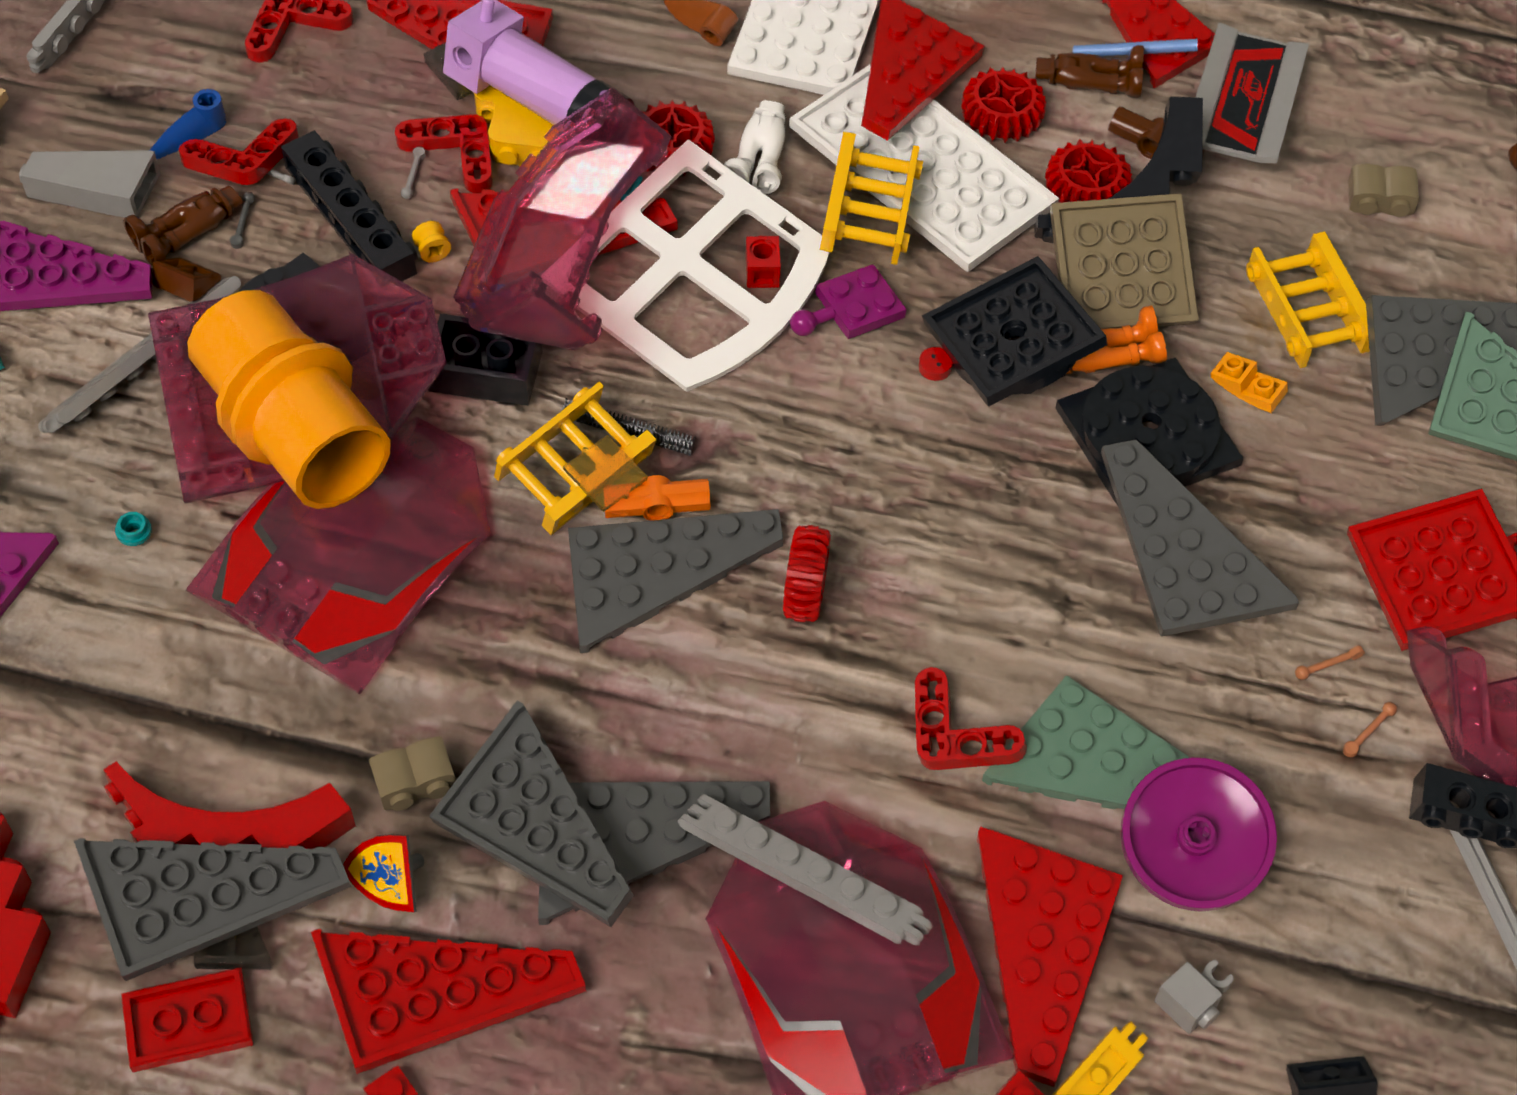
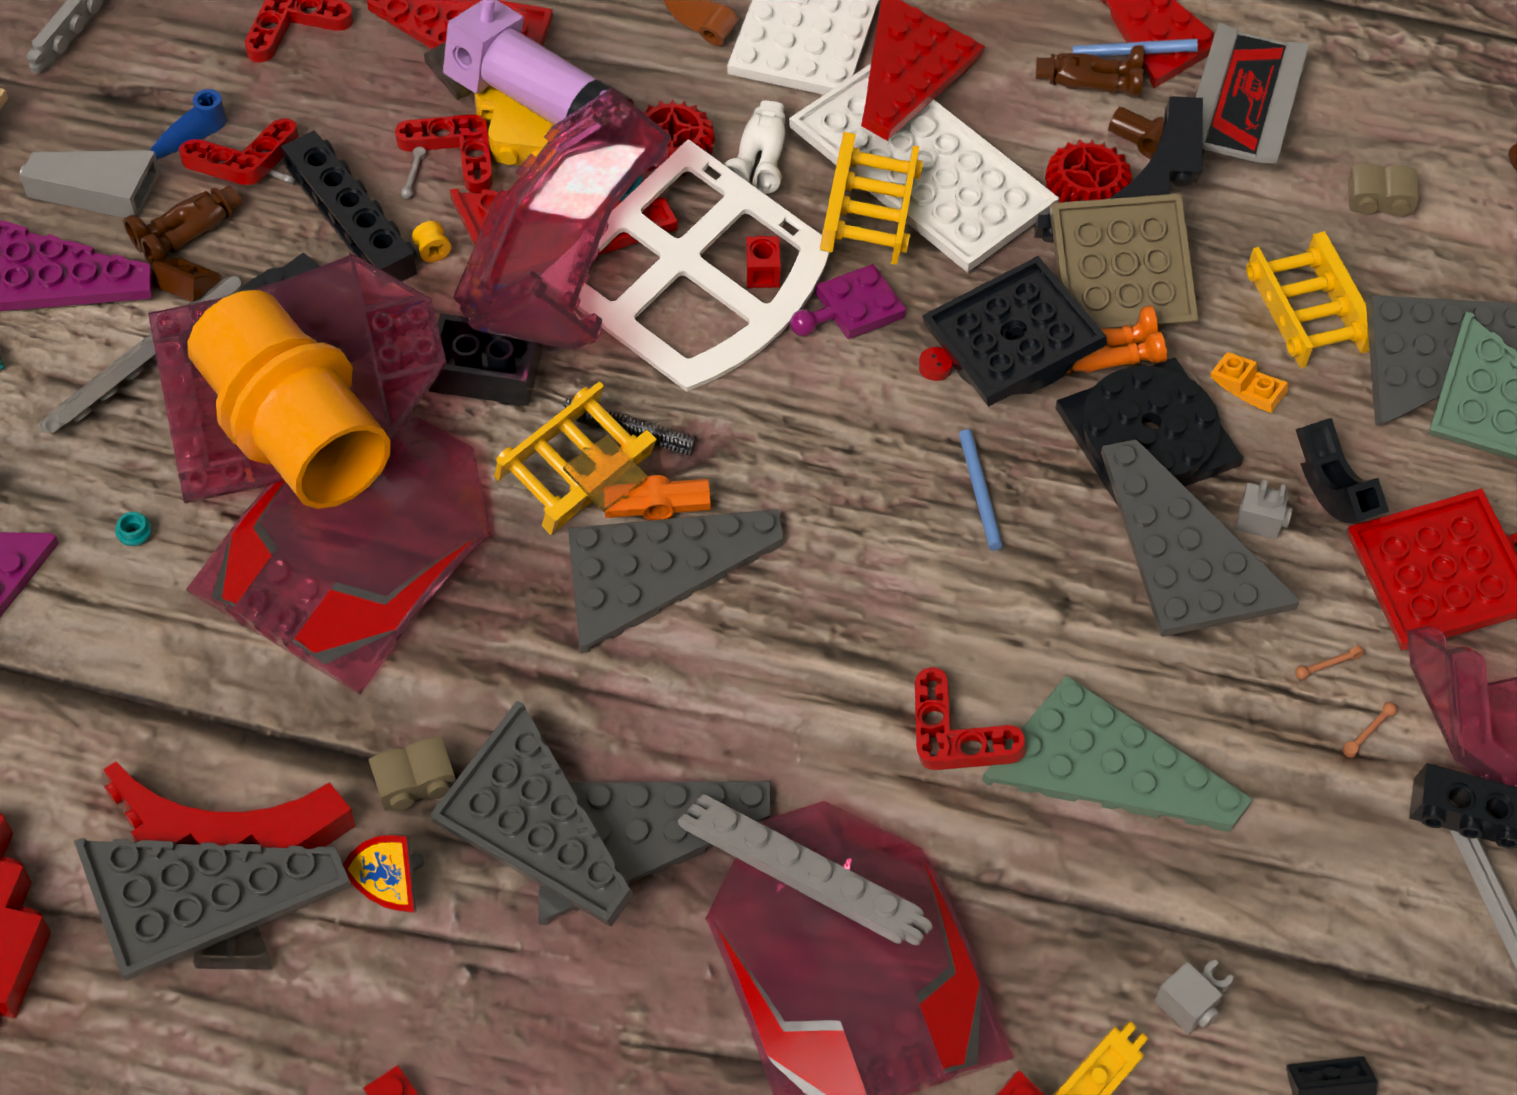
red tile [121,967,254,1073] -> none
dark grey hinge [230,192,255,249] -> none
red wing [311,929,586,1074] -> none
red gear [783,525,831,623] -> none
red gear [961,66,1046,143] -> none
red wing [977,826,1123,1087] -> none
magenta dish [1120,758,1277,911] -> none
none -> medium blue bar [959,429,1003,551]
none -> light grey brick [1235,480,1292,540]
none -> black arch [1295,418,1389,523]

